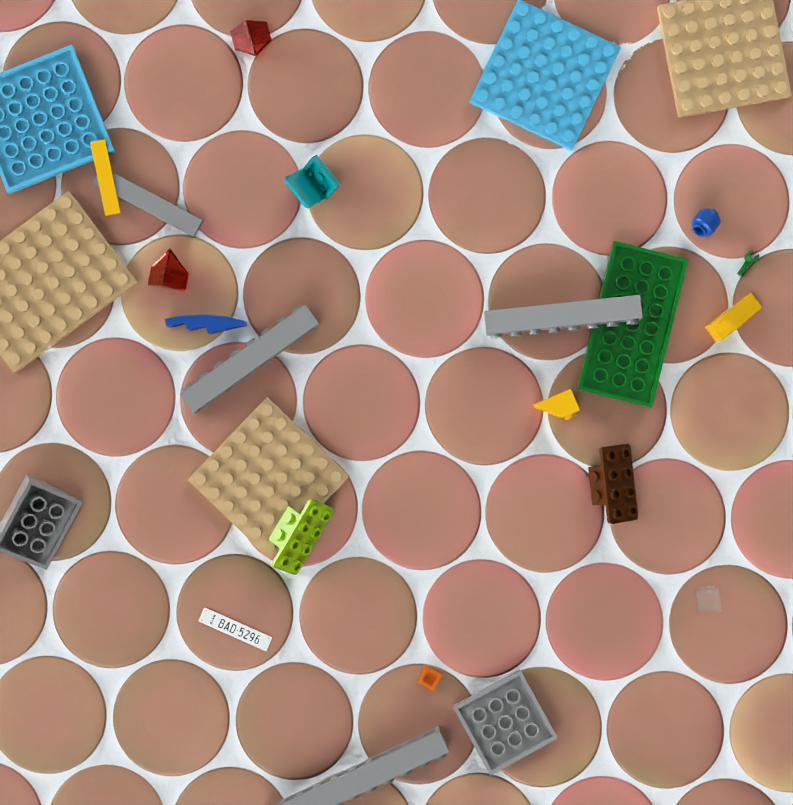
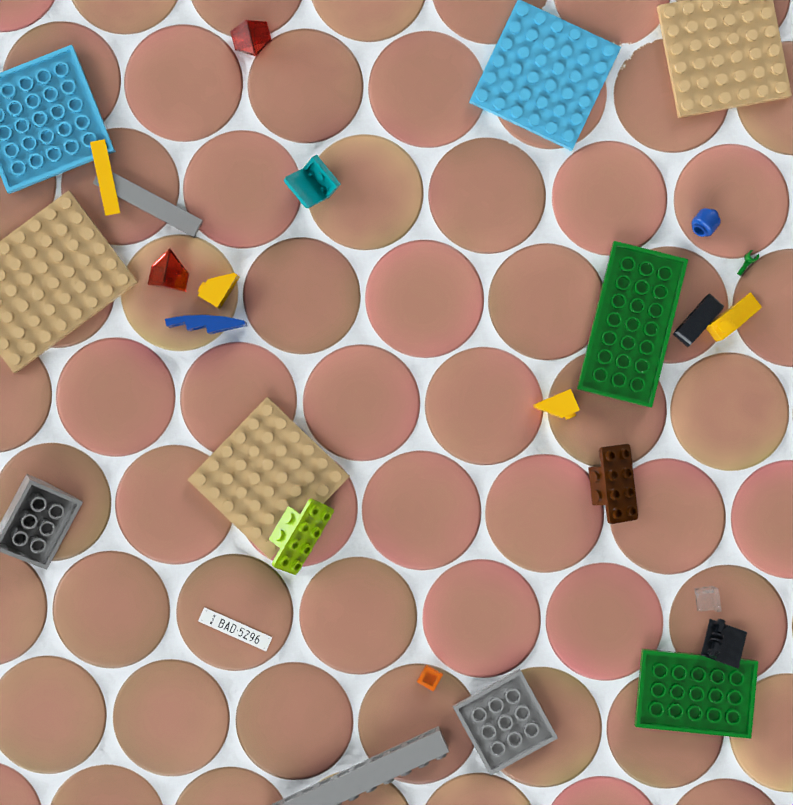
light grey brick [180,305,320,413] -> none
light grey brick [484,295,642,339] -> none
none -> yellow slope [198,273,240,309]
none -> green plate [634,649,758,739]
none -> black beam [673,293,724,347]
none -> black hinge [701,619,747,669]

